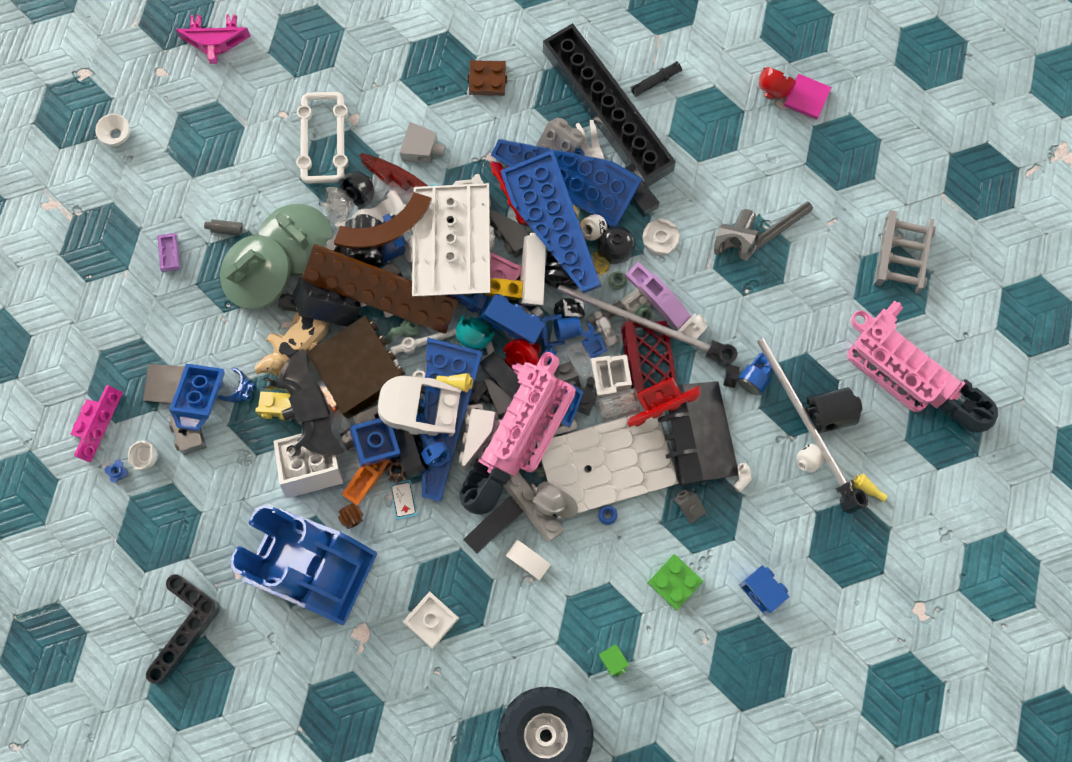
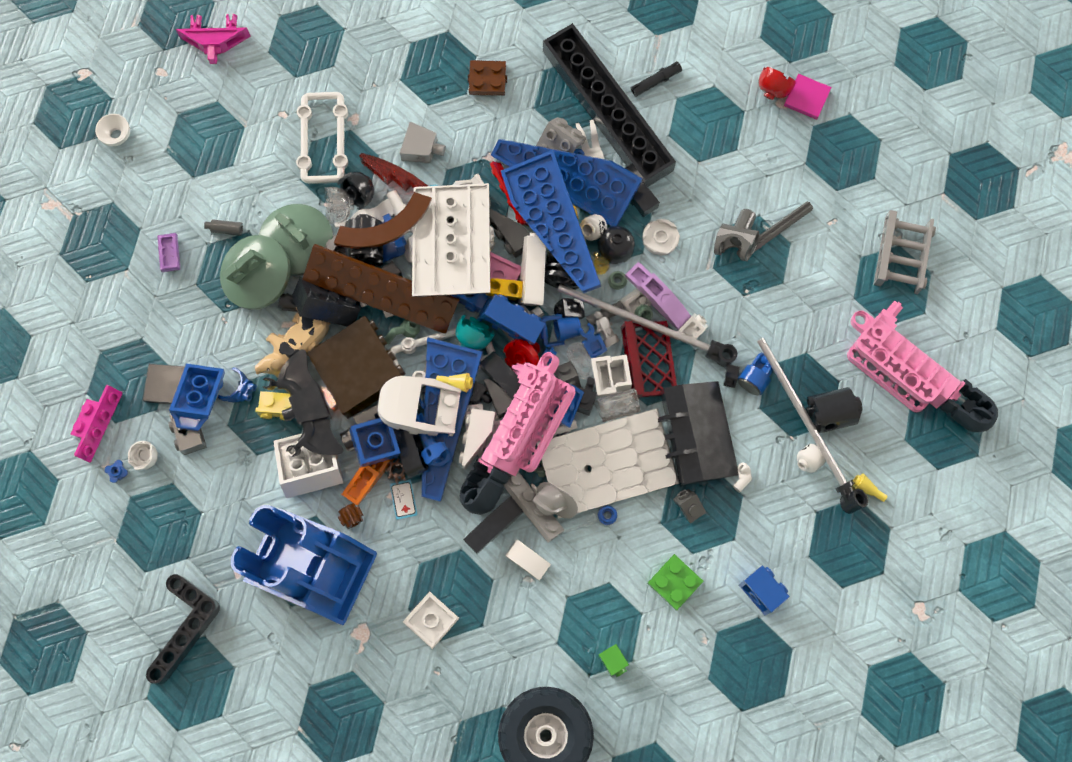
red bracket [627,377,701,427] -> none

